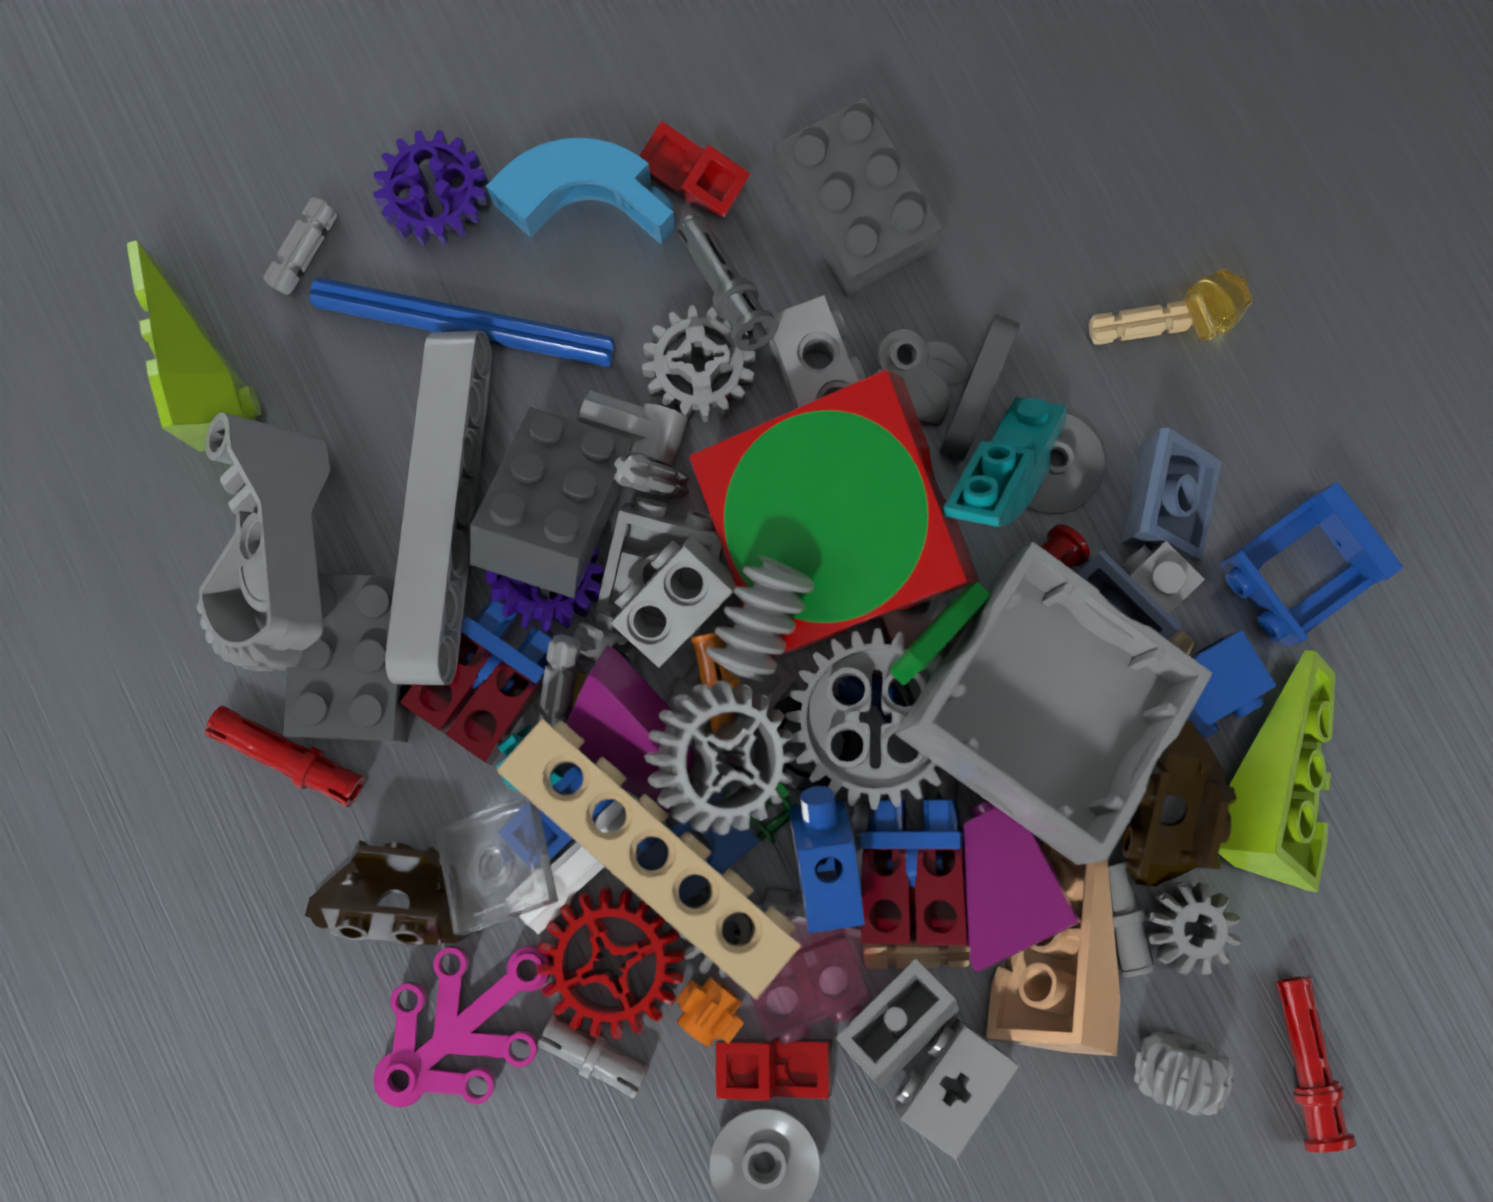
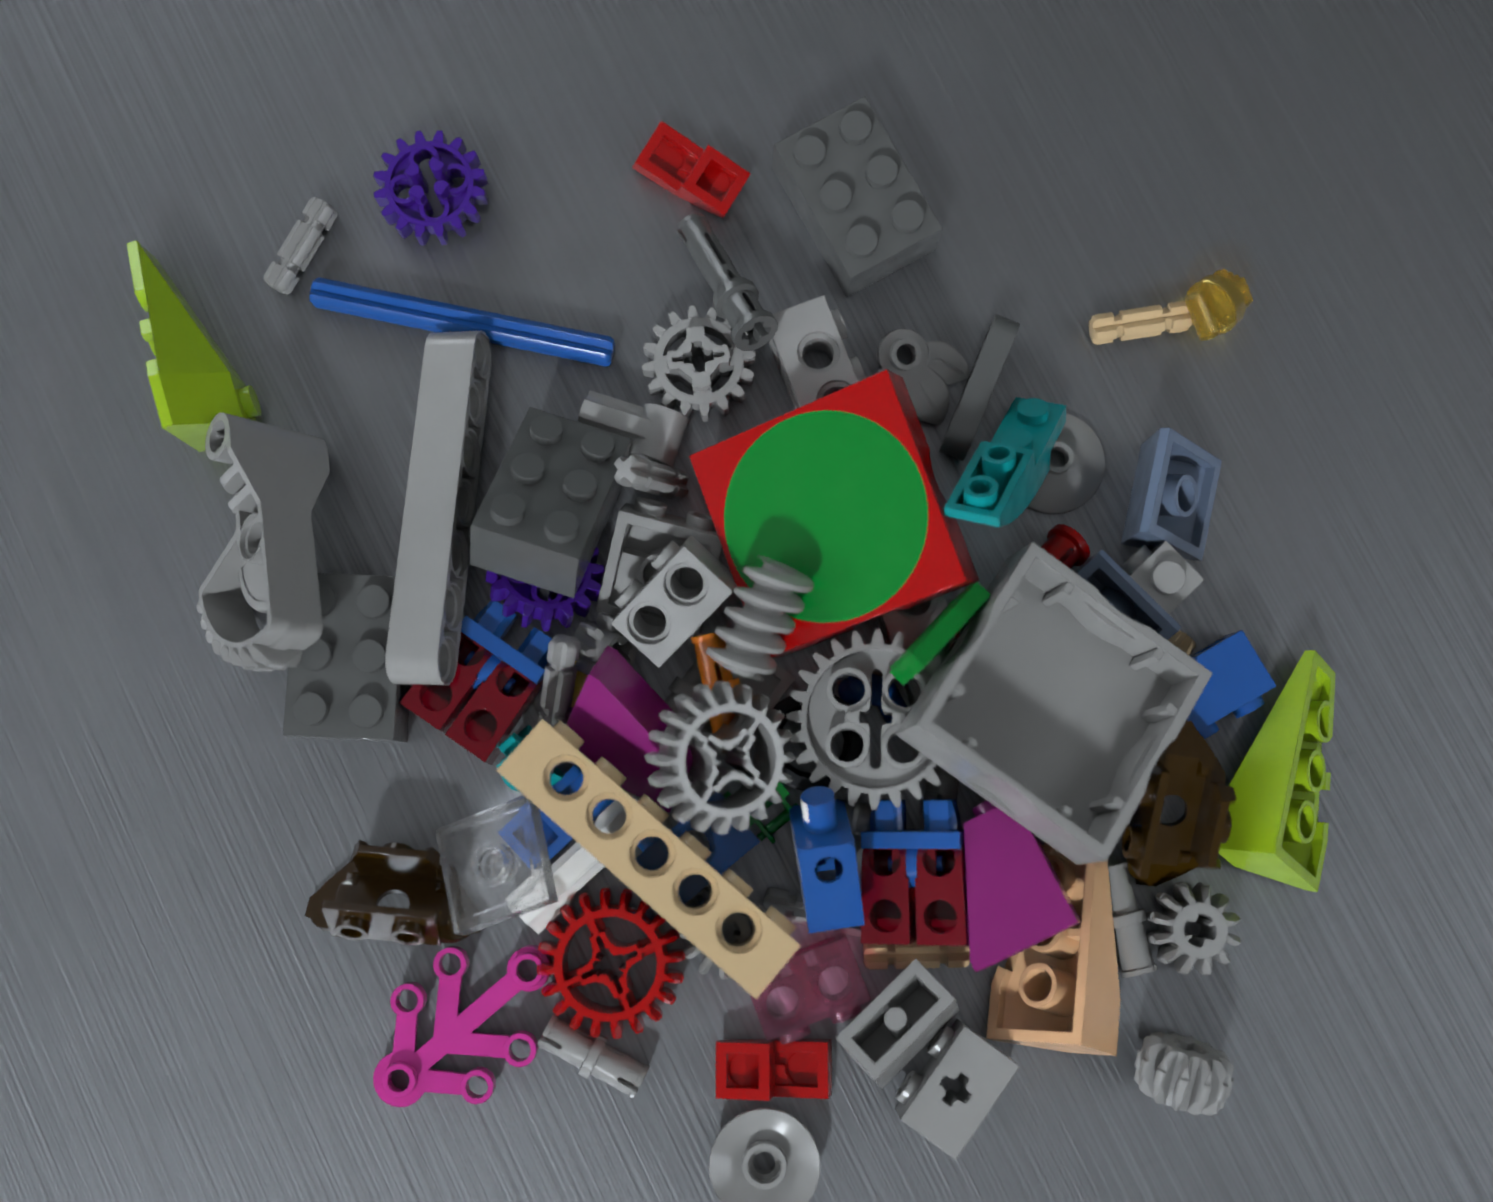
red pin [205,705,365,807] -> none
dark azure arch [486,138,675,245] -> none
orange gear [675,976,745,1047] -> none
blue panel [1220,481,1404,647] -> none
red pin [1275,976,1357,1153] -> none

